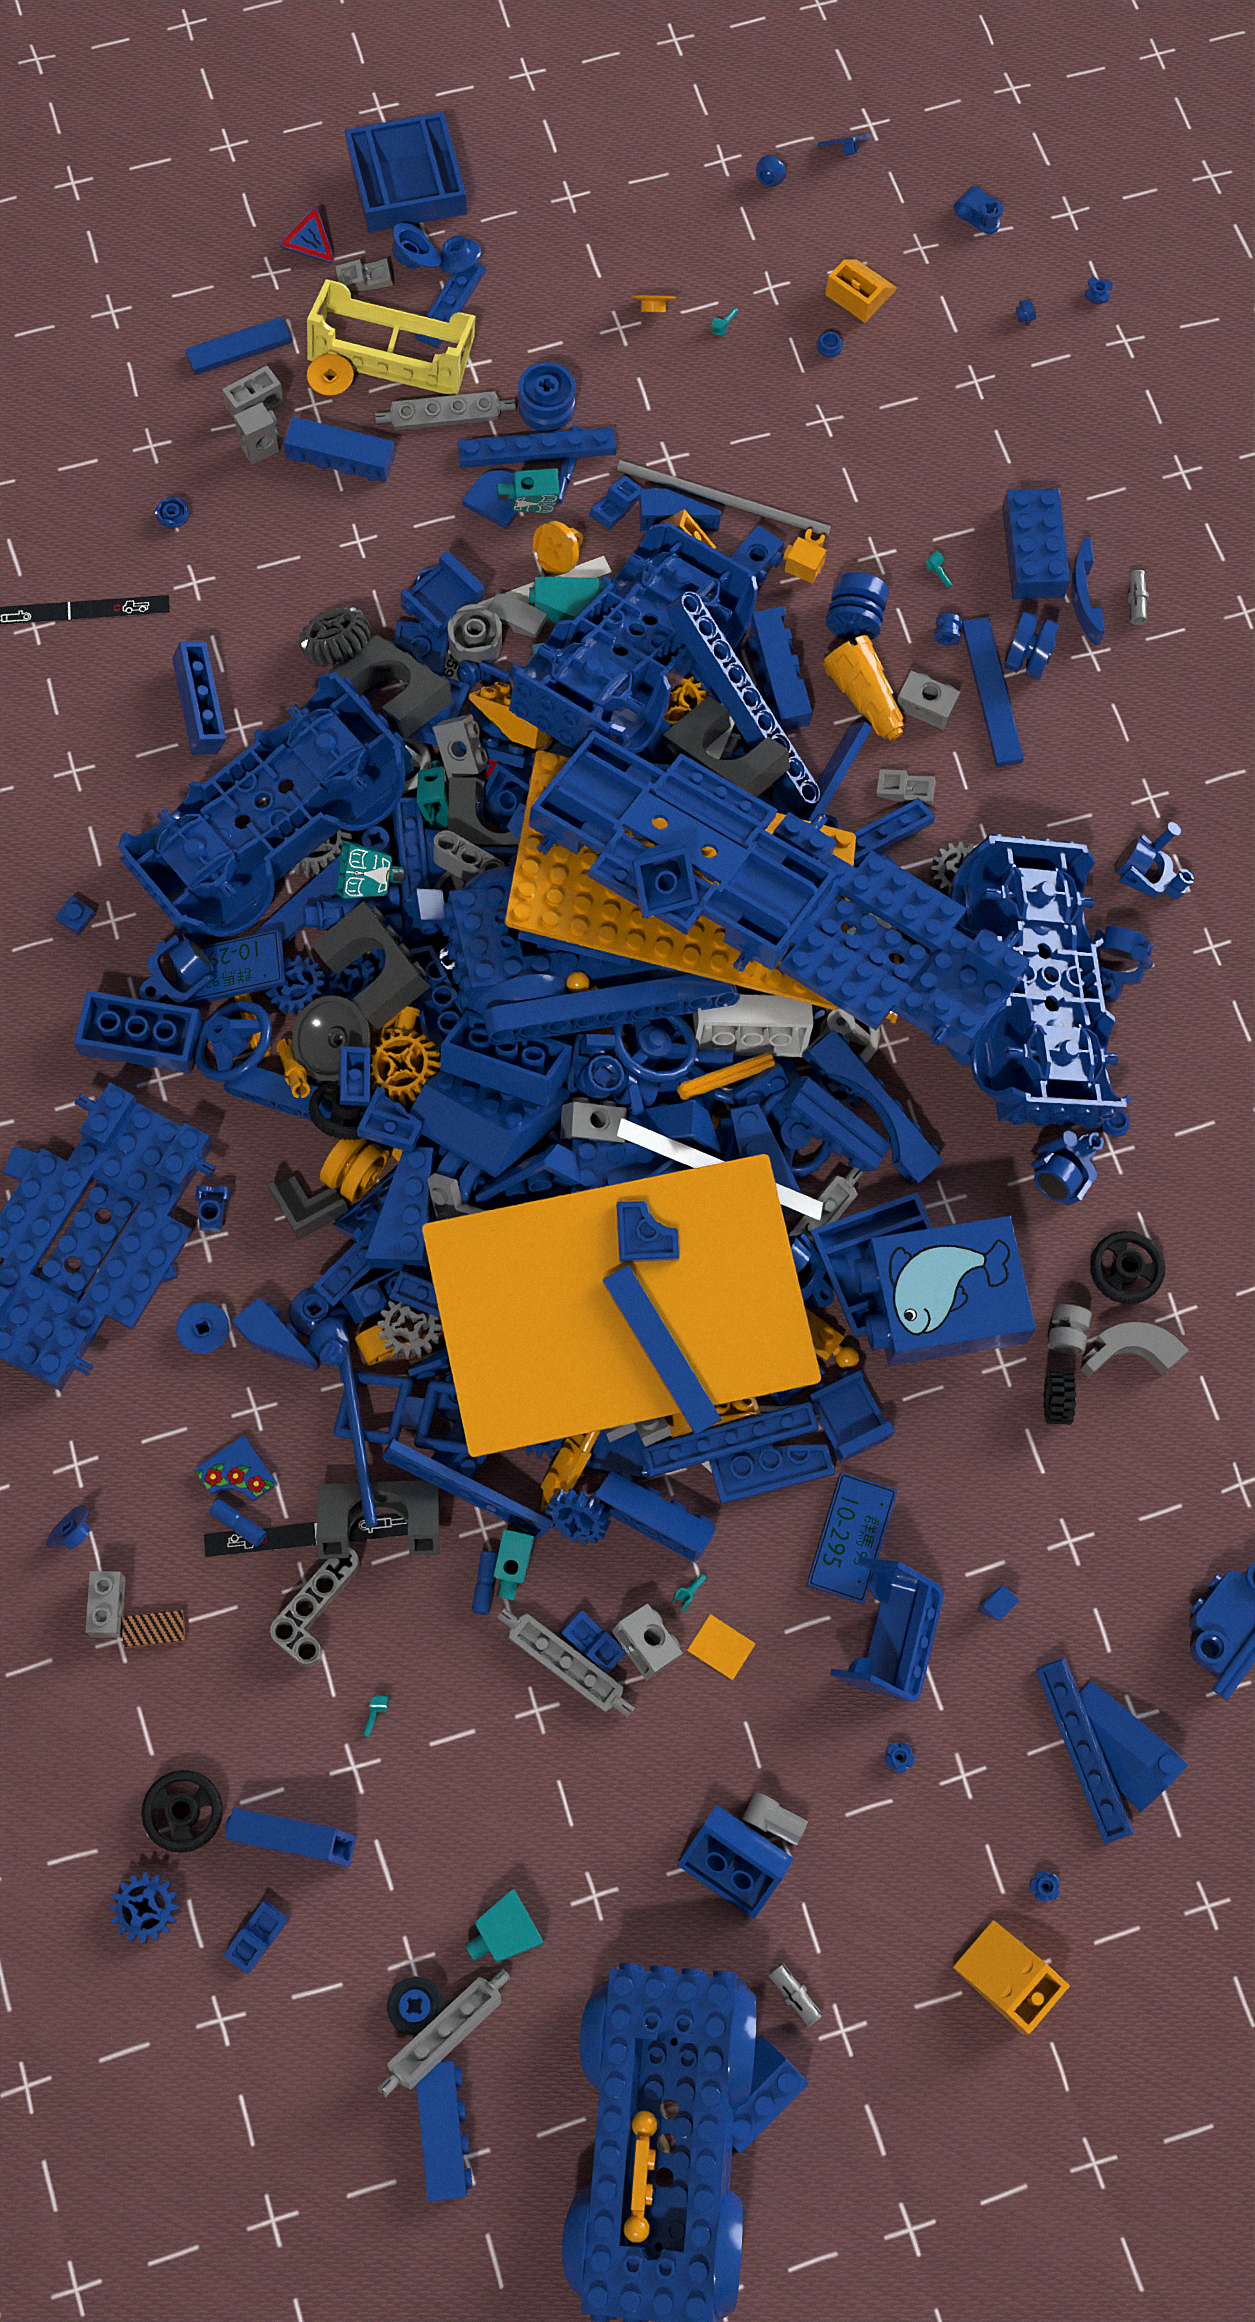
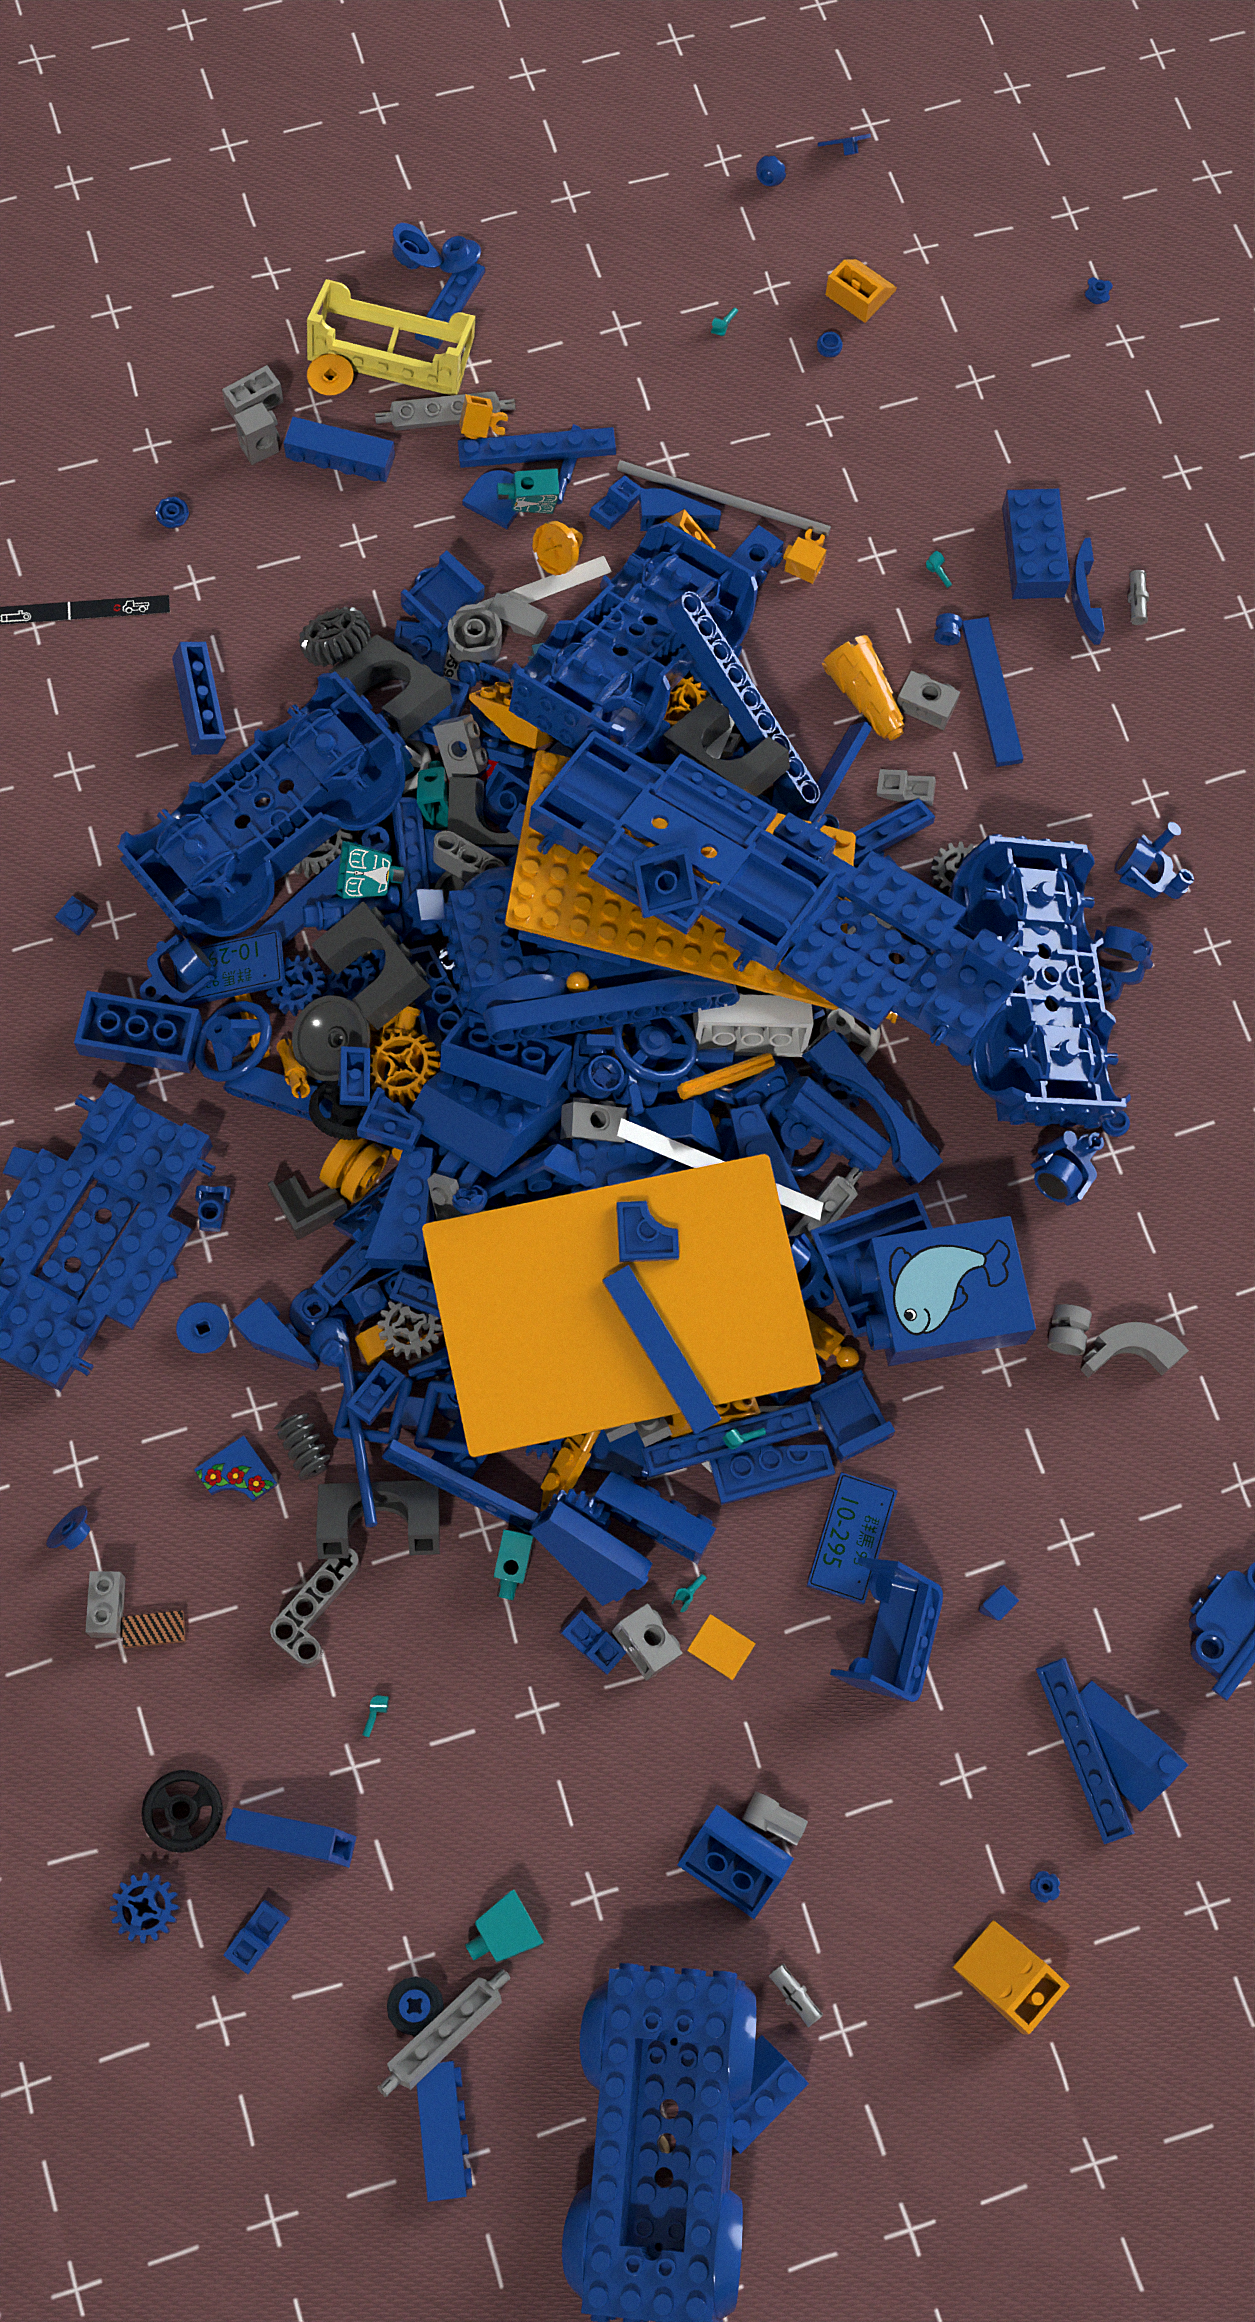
blue tile [185,317,292,375] -> none
black sticker [204,1514,408,1557] -> none
blue piece [209,1499,267,1547] -> none
piece [279,208,334,263] -> none
light grey slope [336,258,394,291] -> none
blue slope [345,112,467,233] -> none
blue piece [471,1551,498,1615] -> none
light grey plate [497,1608,635,1718] -> none
blue wheel [518,362,575,432] -> none
teal slope [529,577,599,623] -> none
light orange plate [624,2111,657,2243] -> none
light orange piece [631,295,677,312] -> none
blue wedge [746,606,812,731] -> none
blue wheel [826,572,889,641] -> none
blue plate [884,1742,915,1773] -> none
blue piece [954,186,1003,234] -> none
blue wheel [1004,612,1060,680] -> none
blue plate [1016,299,1036,325] -> none
black tyre [1043,1371,1076,1425] -> none
black wheel [1090,1231,1165,1304] -> none
none -> dark grey piece [274,1413,331,1481]
none -> blue slope [346,1359,405,1425]
none -> blue plate [452,1185,488,1215]
none -> light orange brick [459,394,508,439]
none -> blue slope [529,1501,653,1606]
none -> teal hand [722,1428,766,1450]

